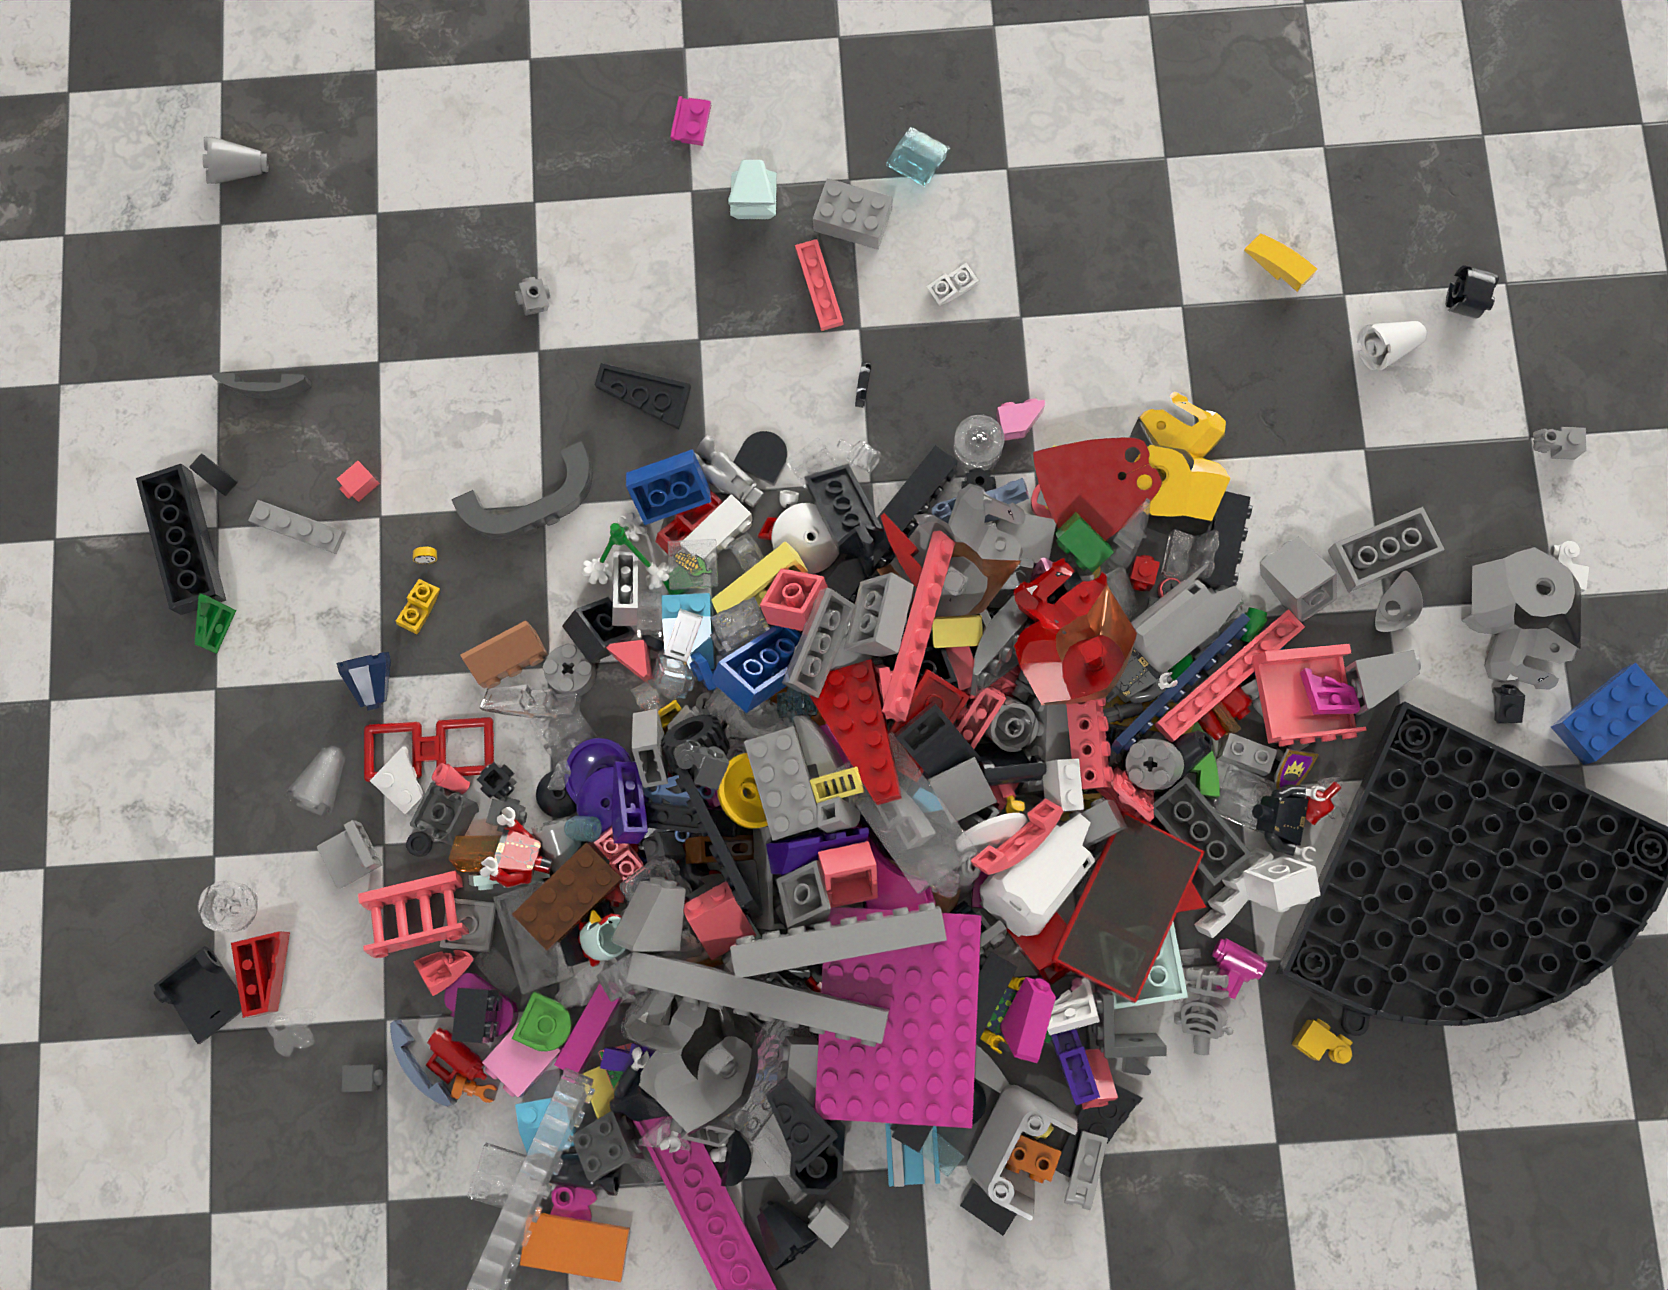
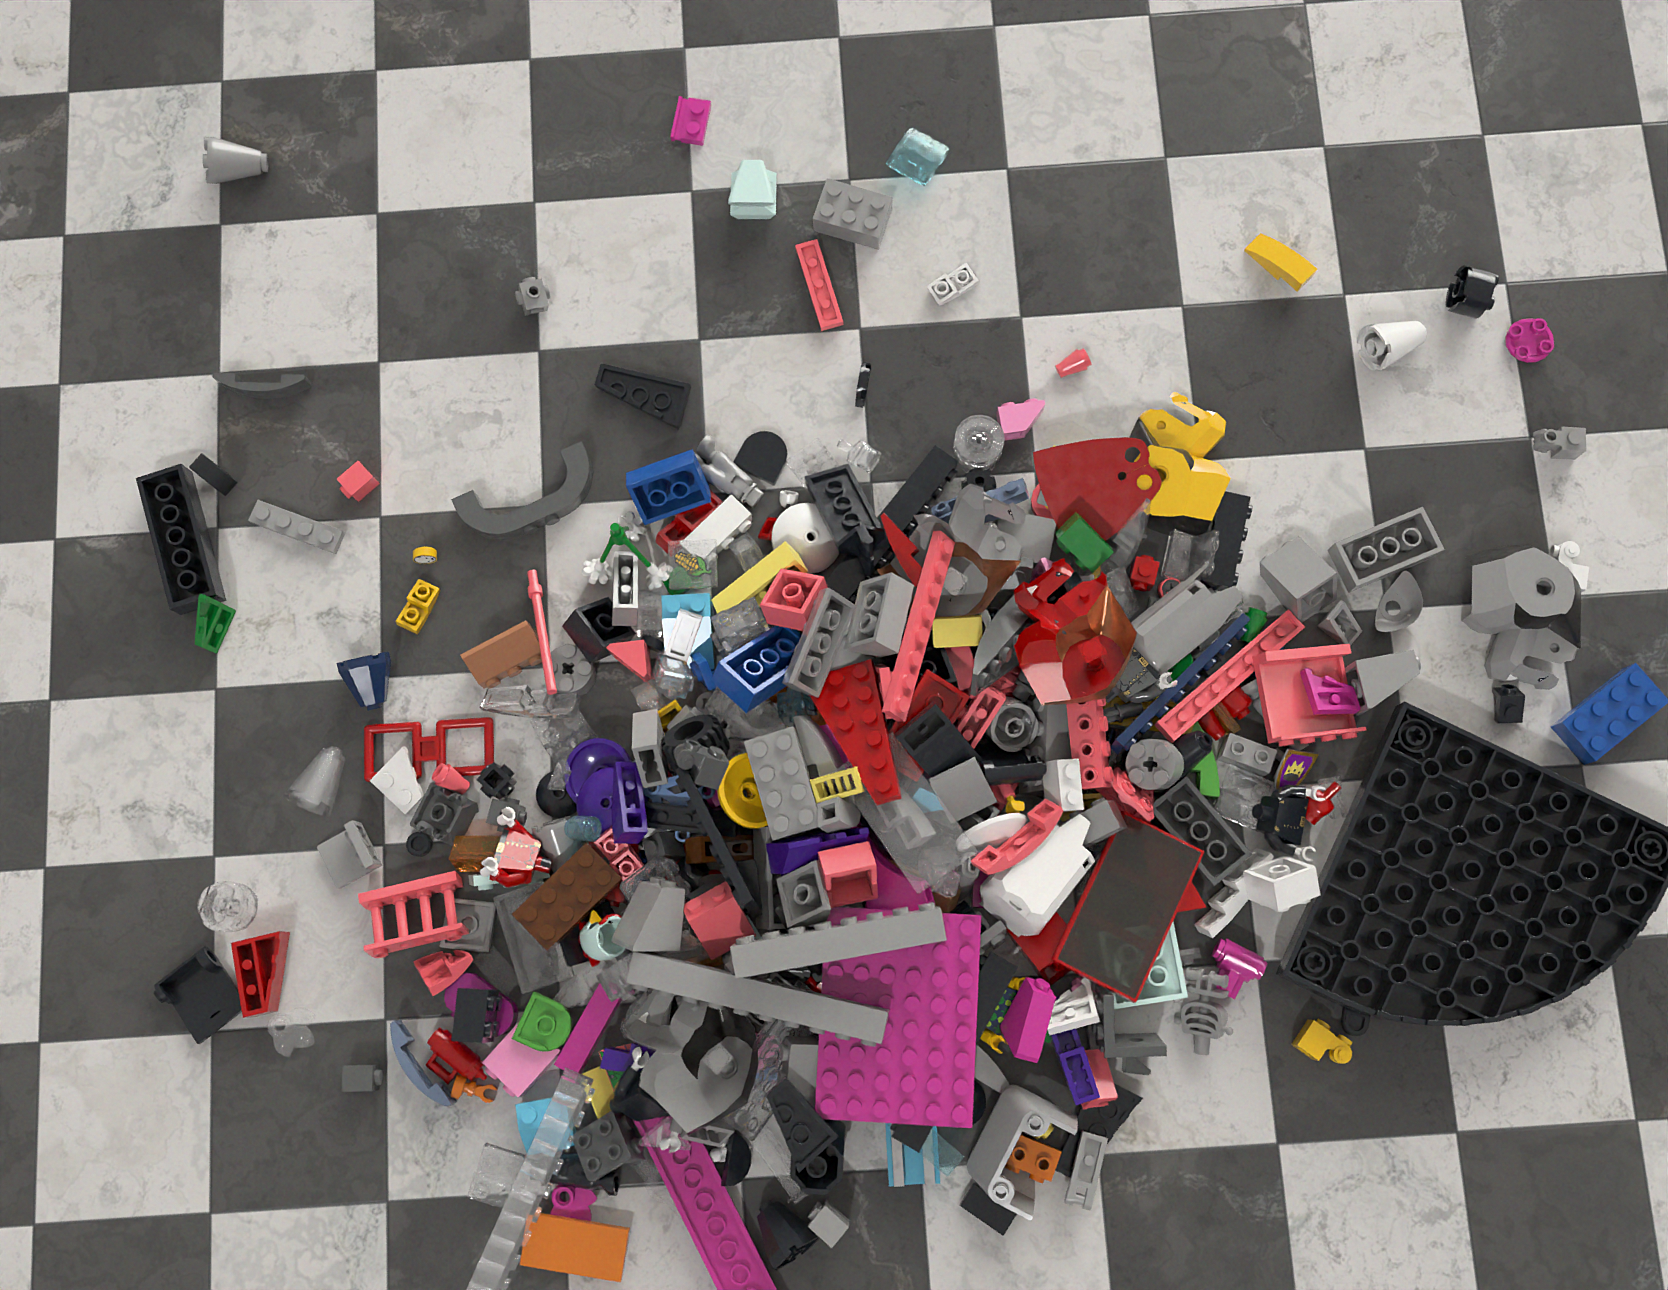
none -> coral bar [527,570,557,695]
none -> coral cone [1055,348,1092,378]
none -> light grey slope [1317,601,1362,646]
none -> dark pink dish [1505,318,1554,363]

